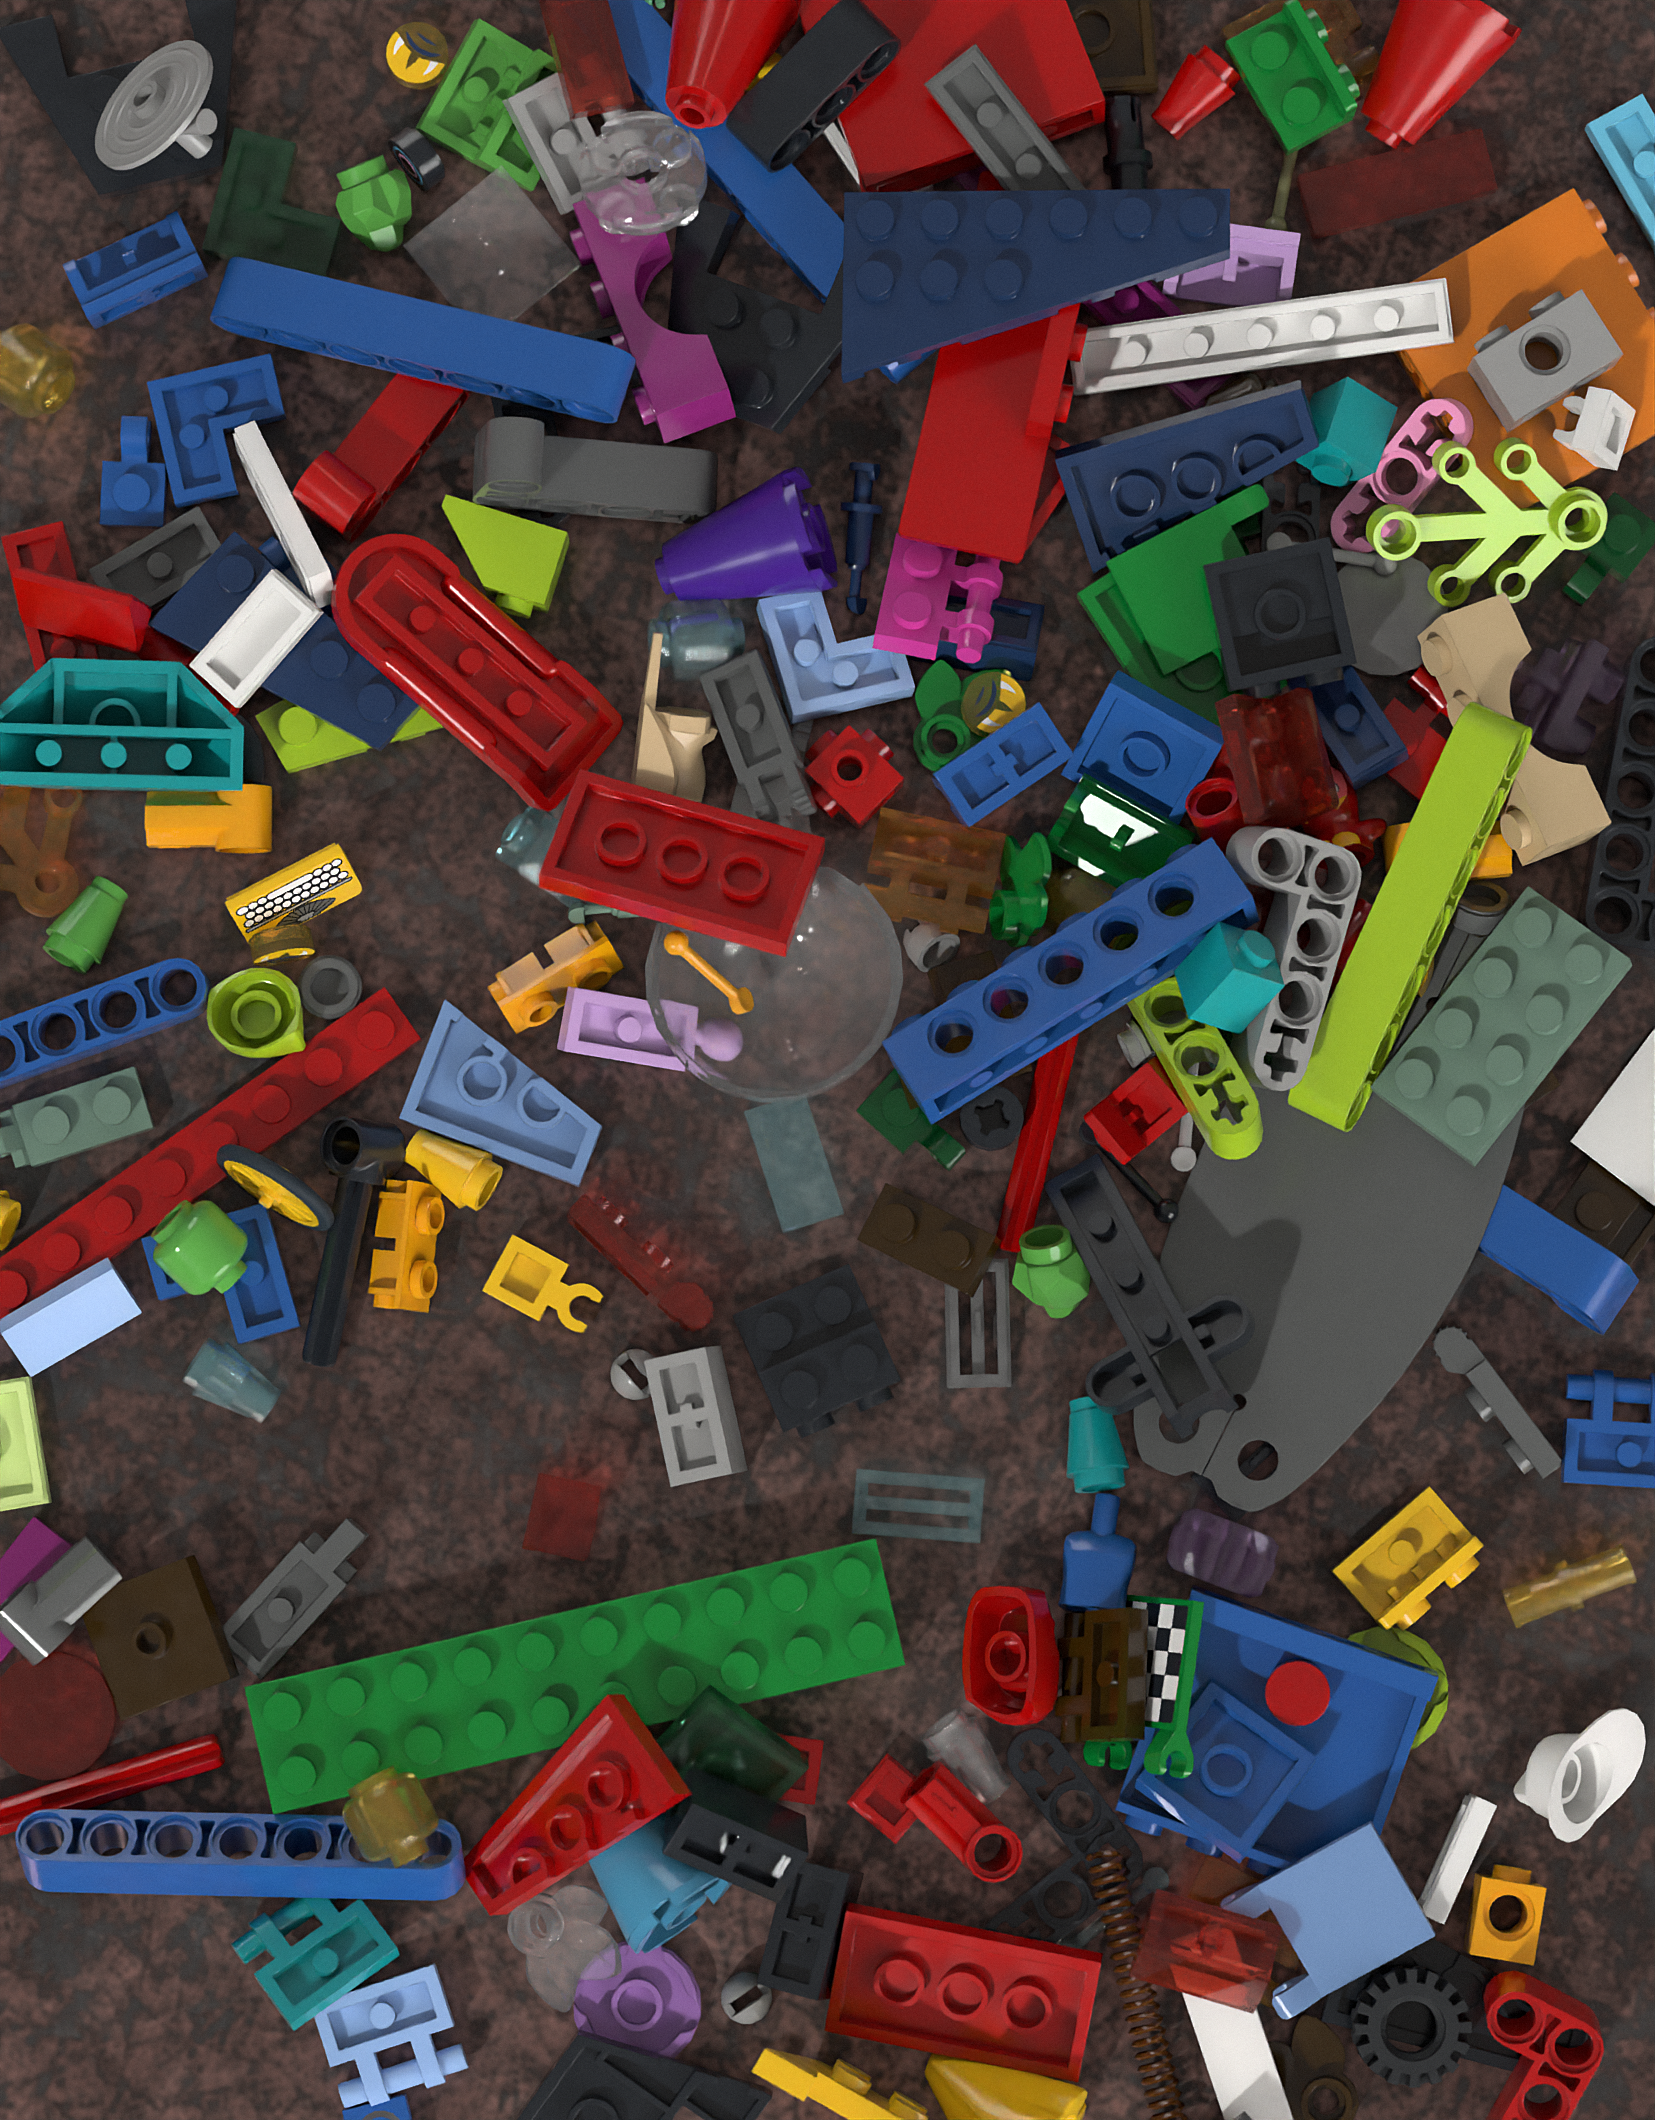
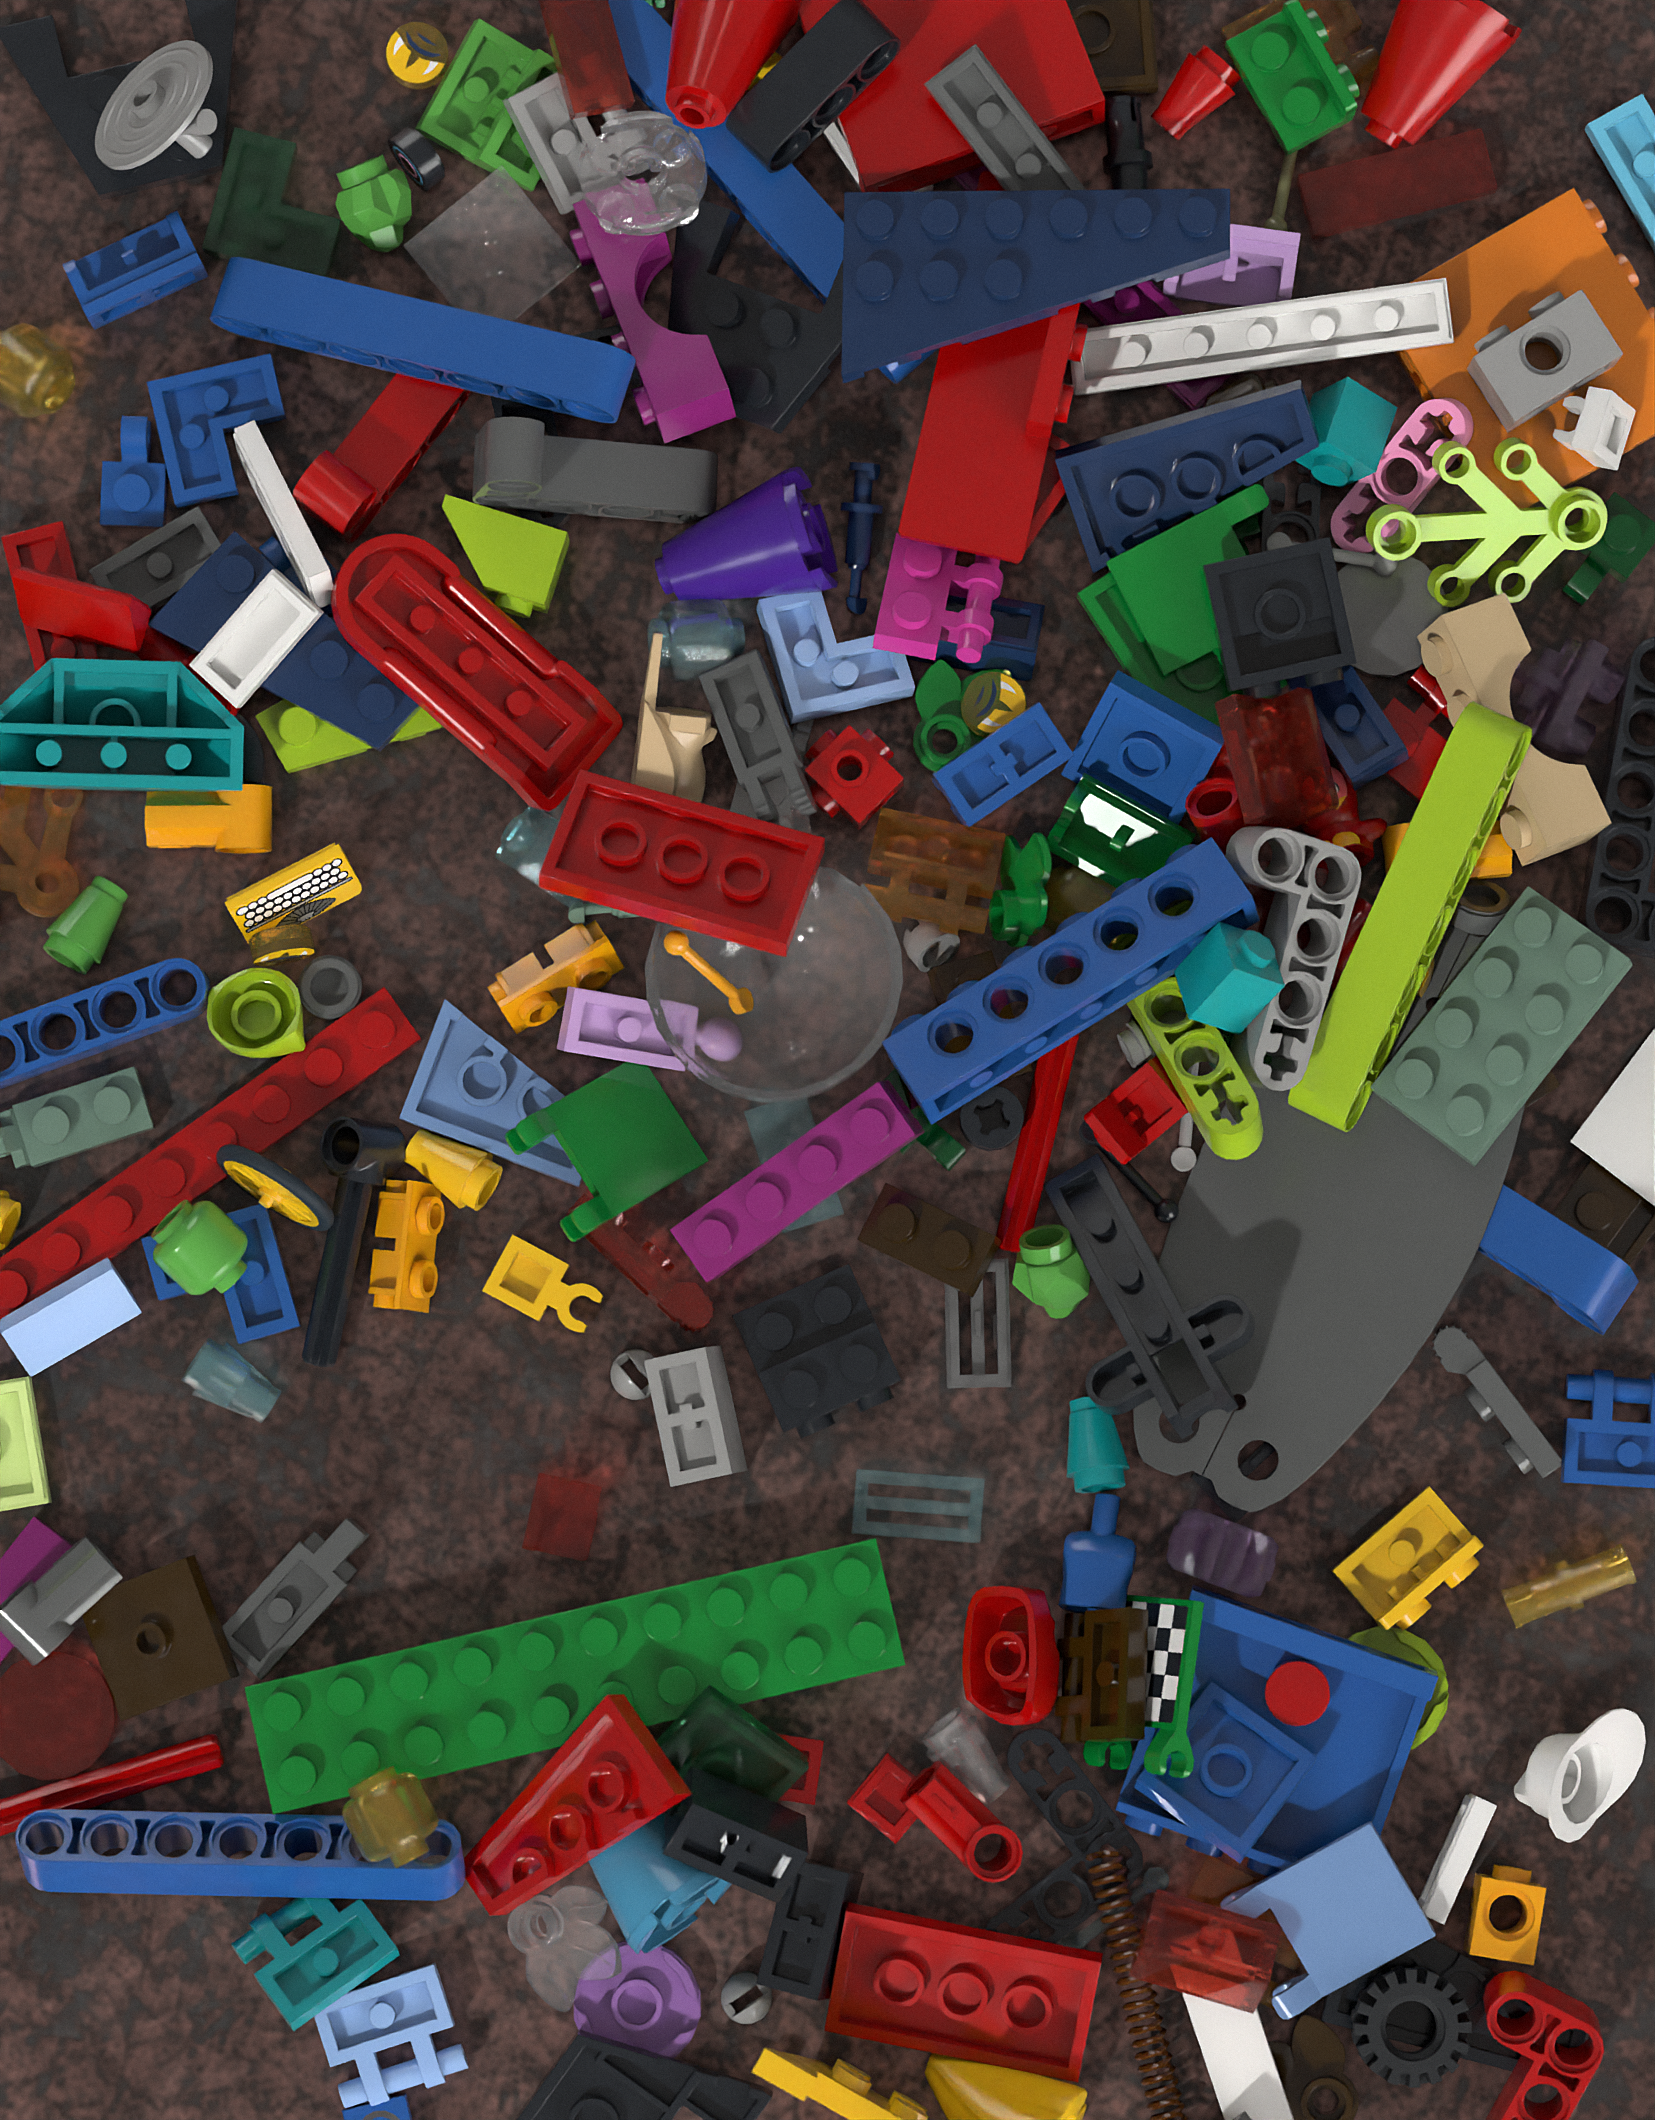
none -> green flag [504,1062,708,1242]
none -> magenta arch [670,1080,925,1283]

